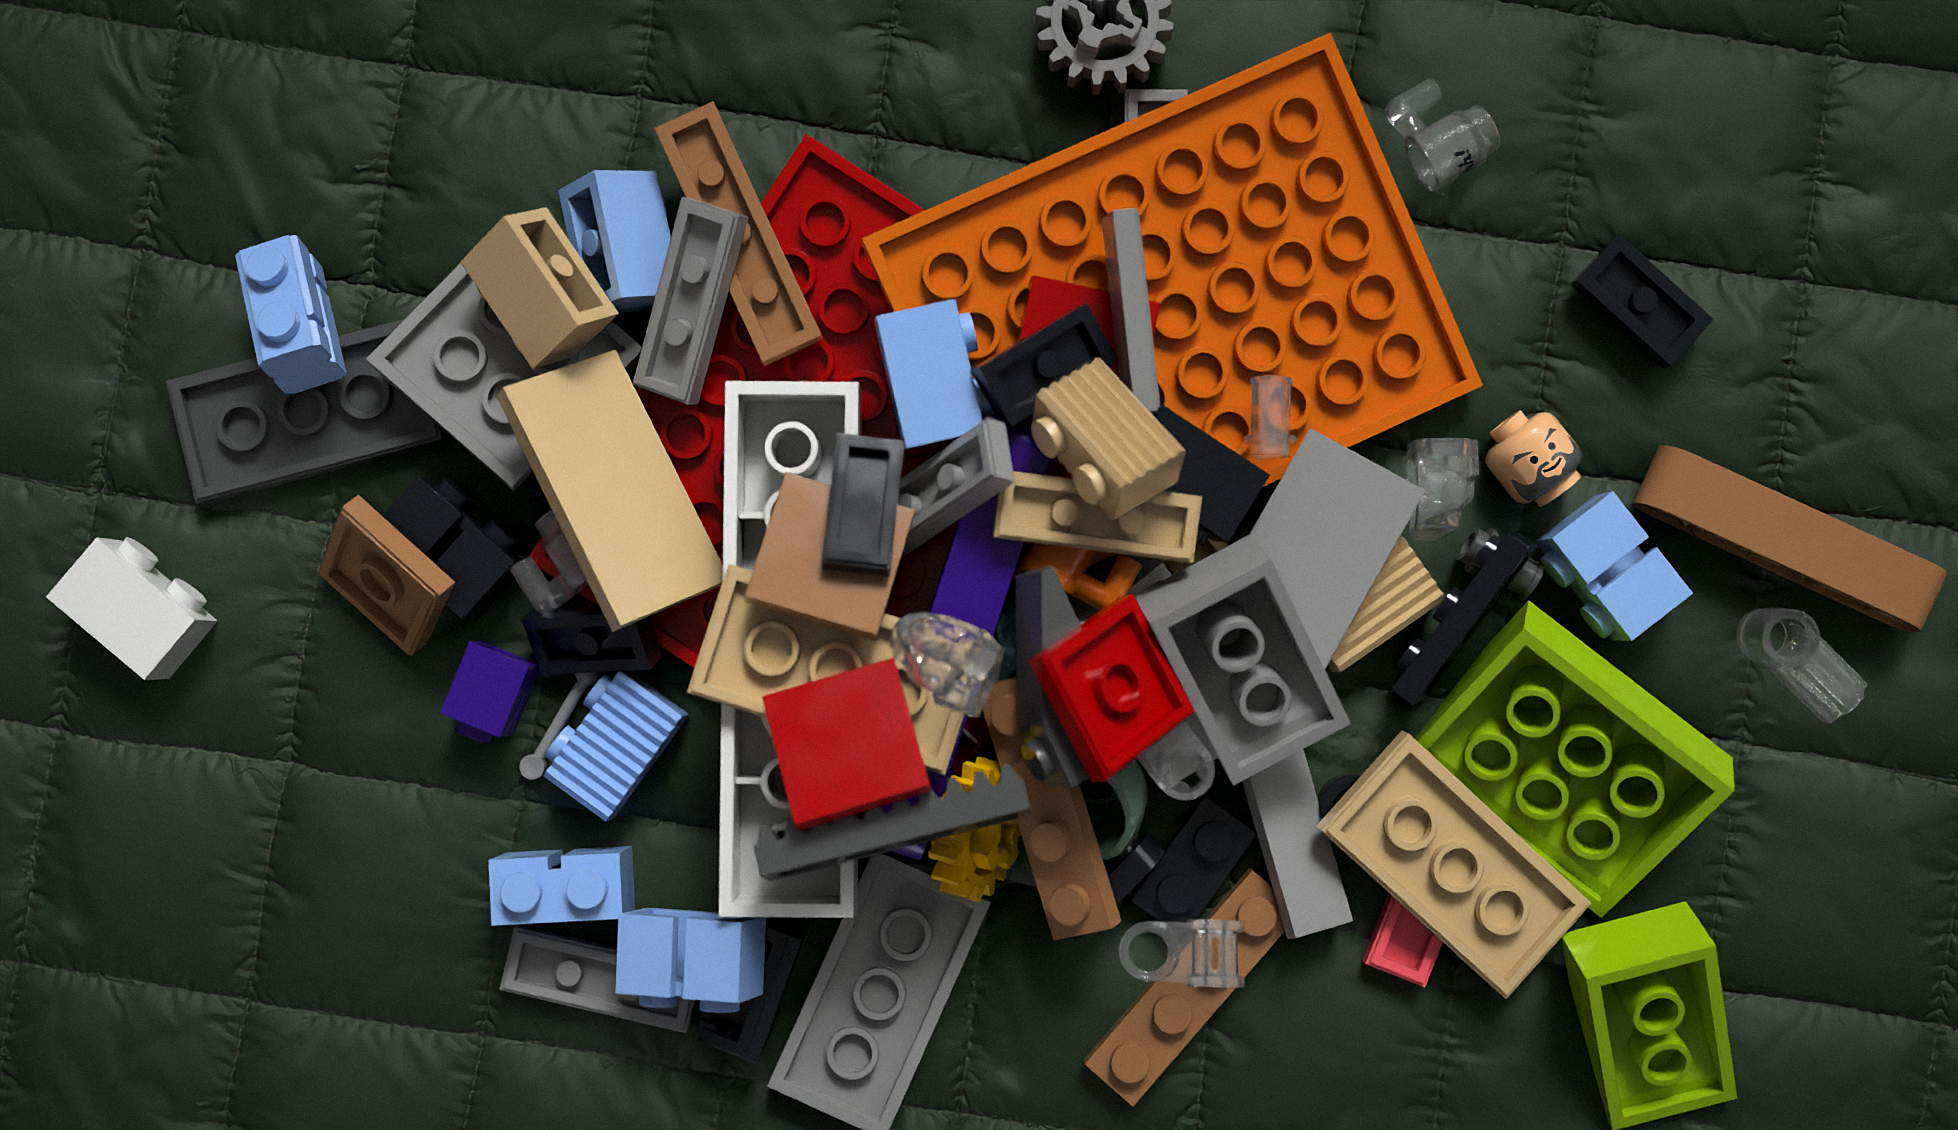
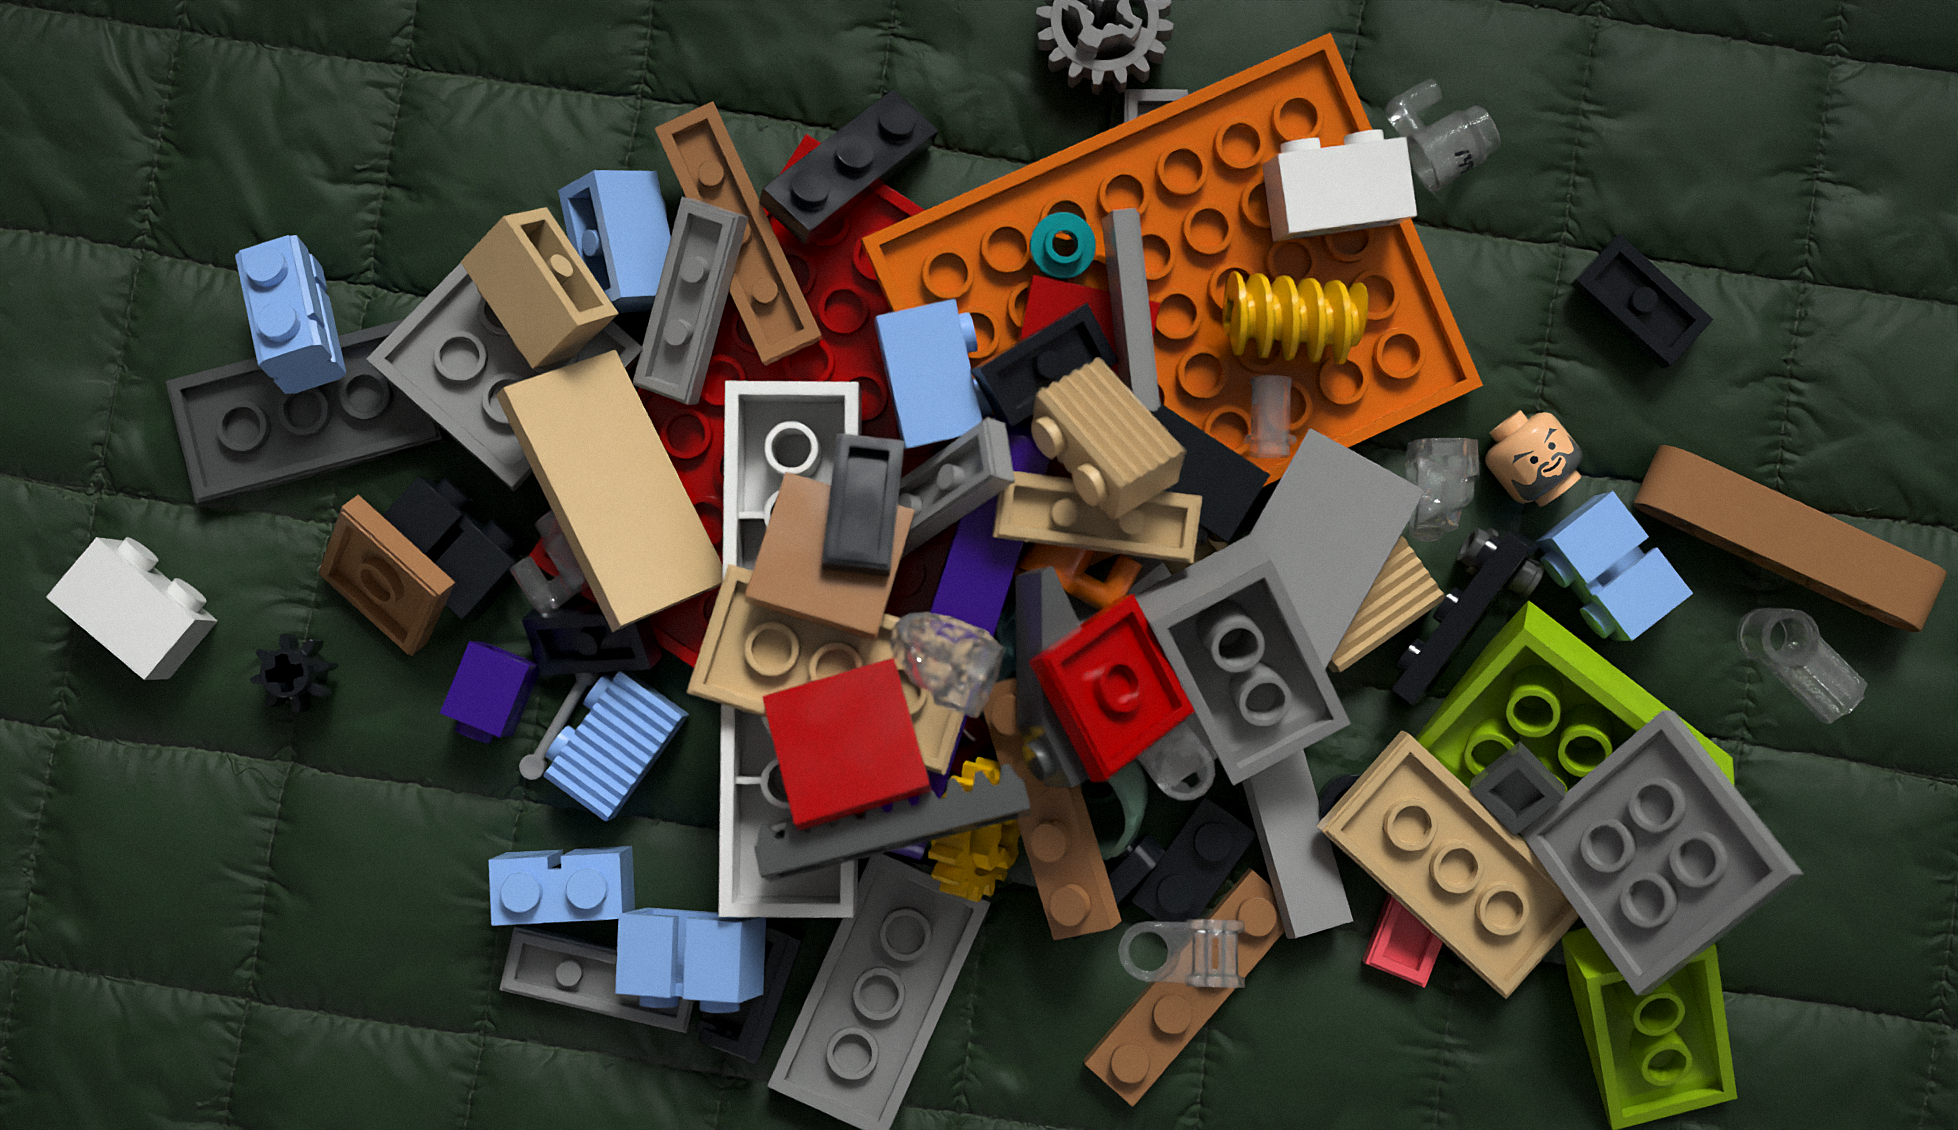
none -> black gear [250,633,339,713]
none -> black plate [759,90,939,245]
none -> teal plate [1029,212,1096,279]
none -> yellow piece [1222,271,1369,365]
none -> white brick [1262,129,1417,242]
none -> dark grey plate [1469,741,1566,835]
none -> light grey plate [1520,710,1803,996]

